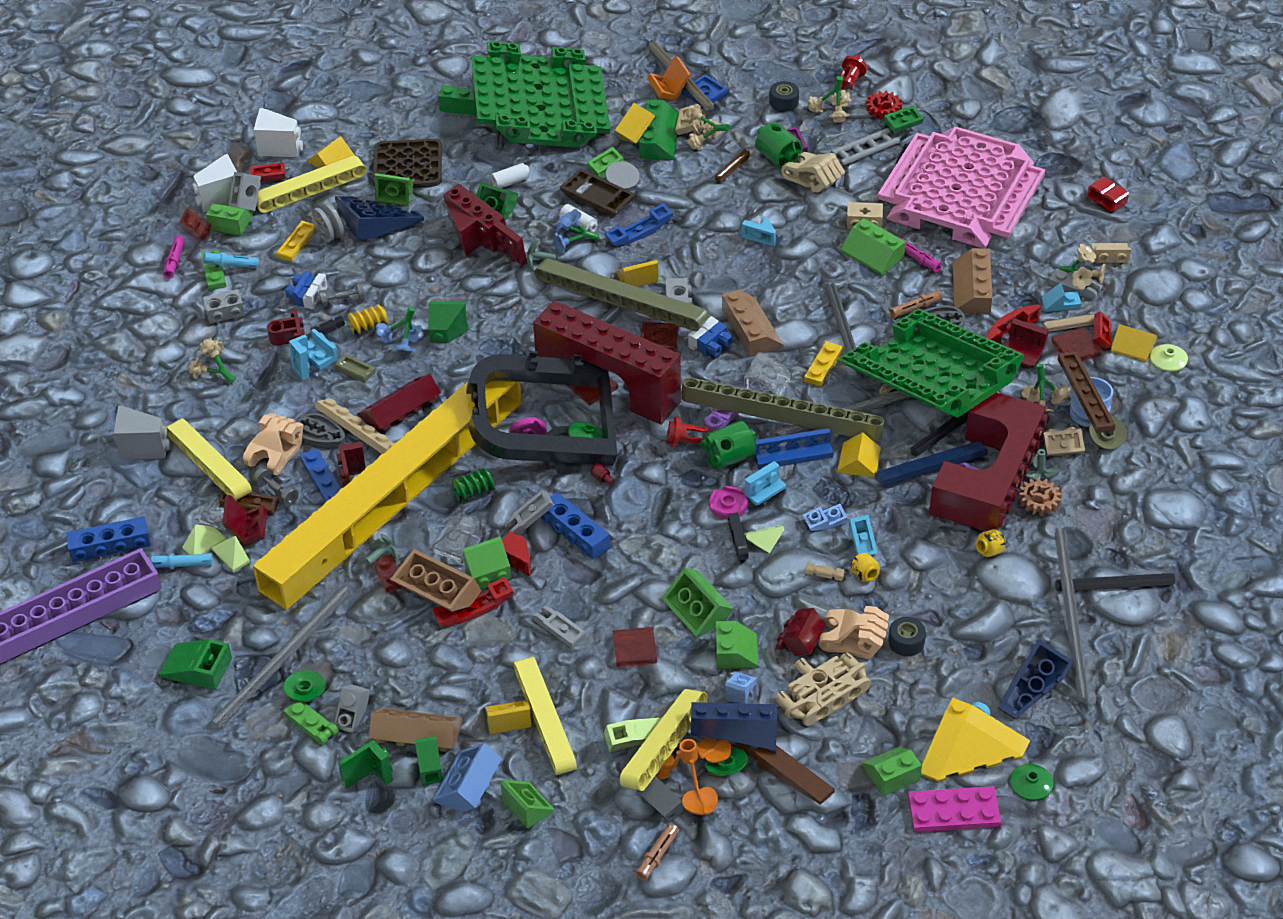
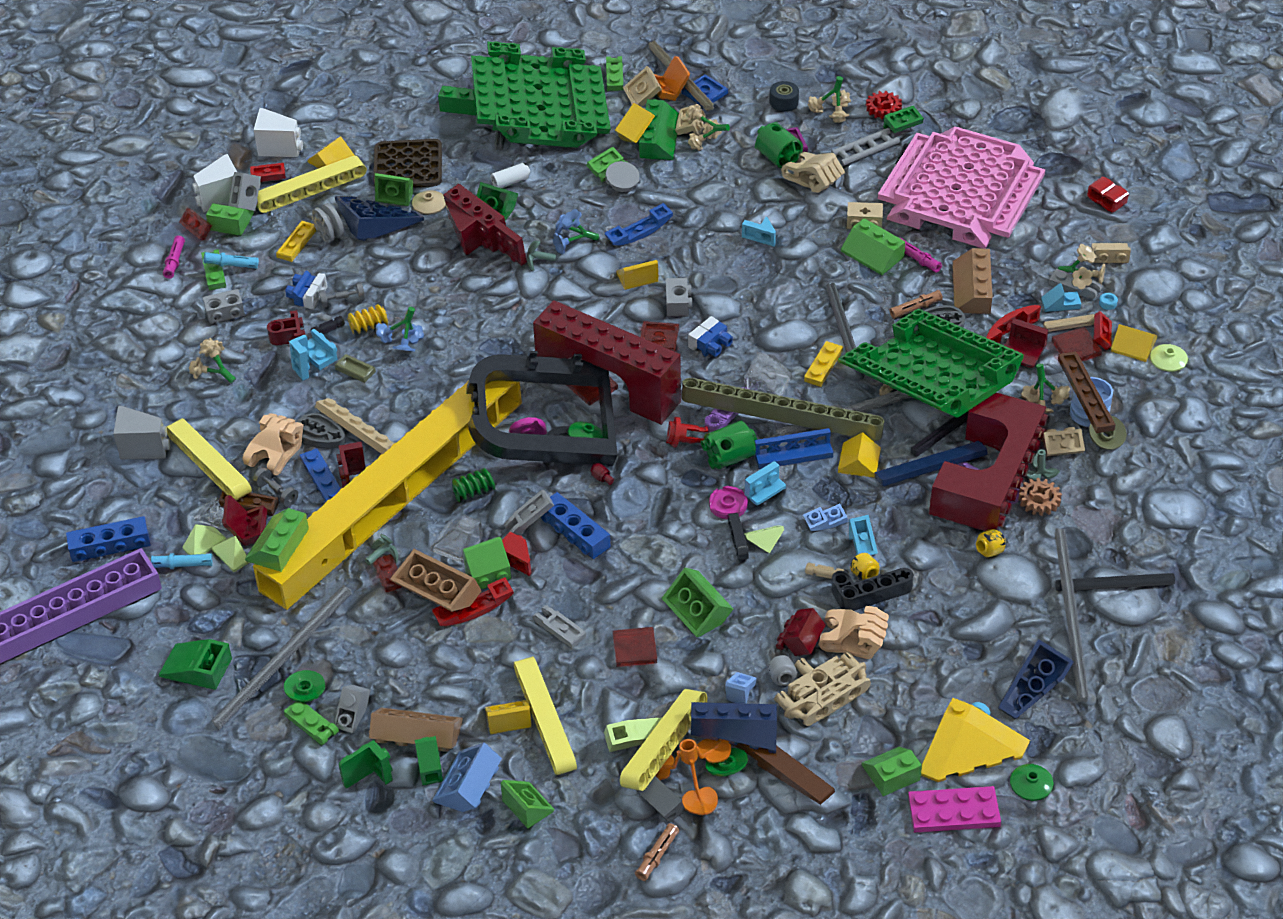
dark red slope [357,373,441,431] -> none
green slope [428,301,468,343] -> none
olive beam [534,258,709,331] -> none
white brick [559,204,598,232] -> none
dark brown slope [560,168,636,216] -> none
reddish brown axle [715,149,750,183] -> none
bright green slope [716,621,758,669] -> none
medium nougat slope [722,289,784,357] -> none
red piece [841,54,868,90] -> none
black wheel [888,617,926,656] -> none
none -> bright green slope [245,508,309,572]
none -> tan dish [412,190,446,215]
none -> bright green plate [606,56,624,91]
none -> tan plate [623,66,662,107]
none -> light grey head [767,655,797,686]
none -> black beam [831,568,914,611]
none -> medium azure tile [1099,293,1118,310]

